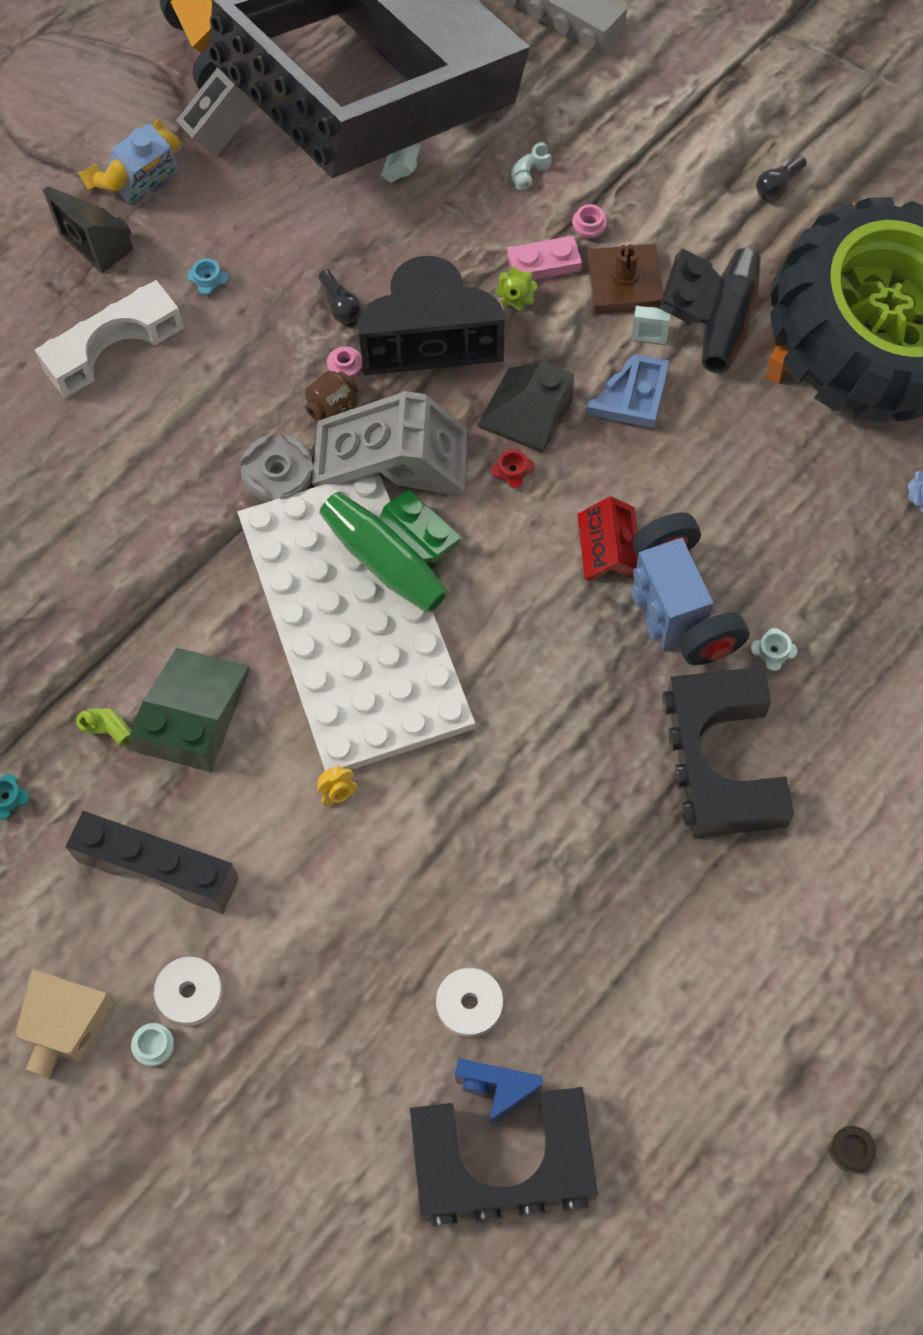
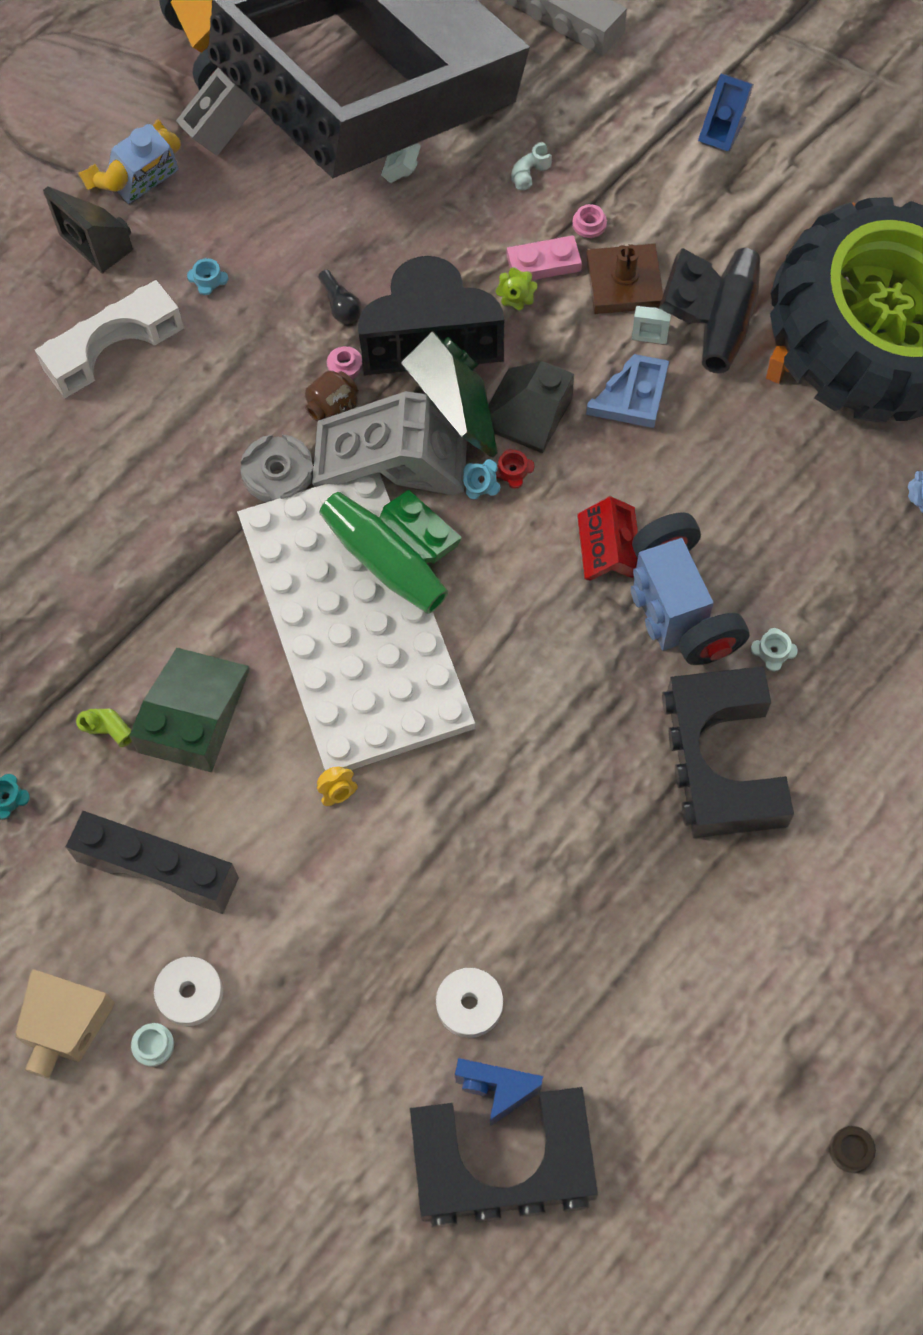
black piece [756,155,807,201] -> none
none -> slope [401,332,498,458]
none -> medium azure plate [463,459,500,499]
none -> blue slope [698,74,754,151]

